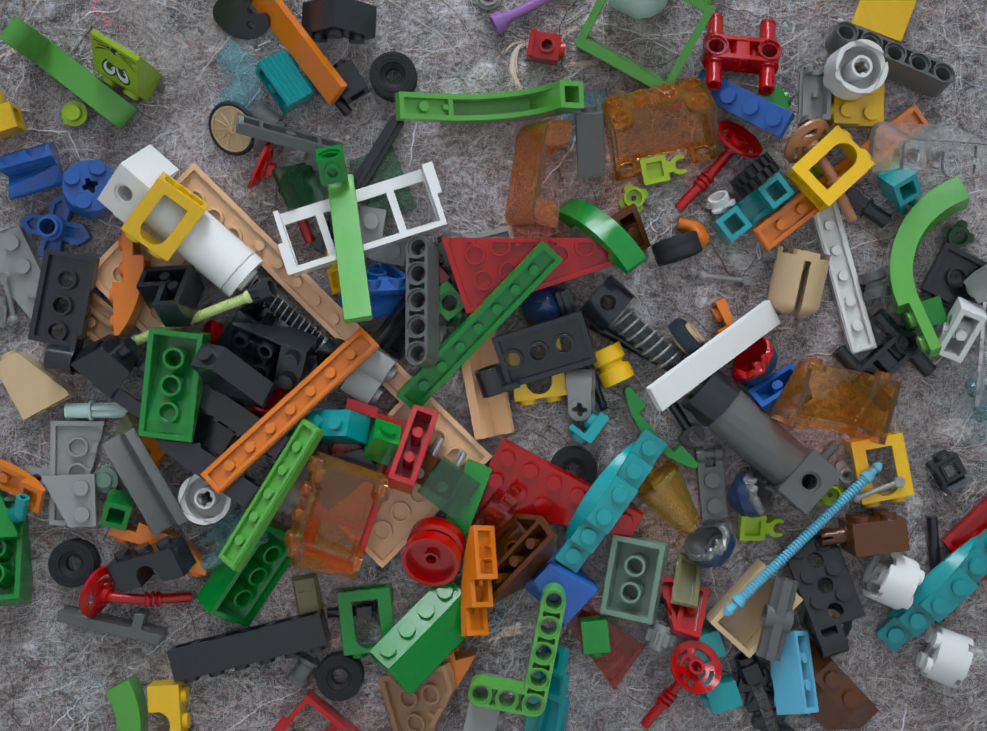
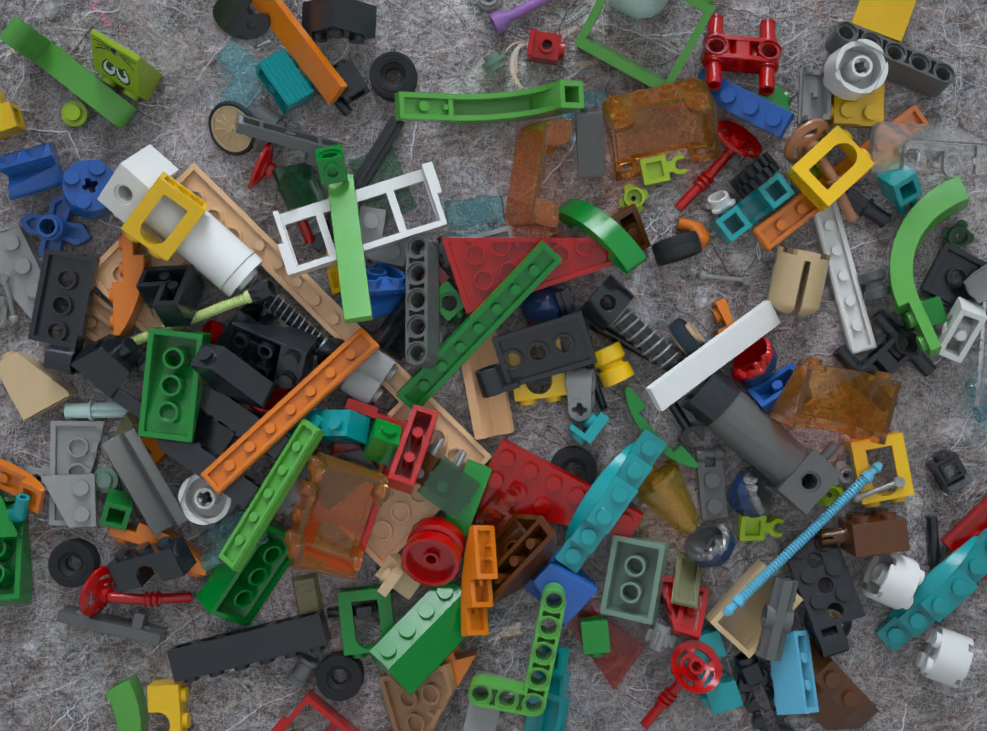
none -> tan brick [375,553,421,600]
none -> clear light blue slope [443,196,506,228]
none -> sand green plate [481,50,506,74]

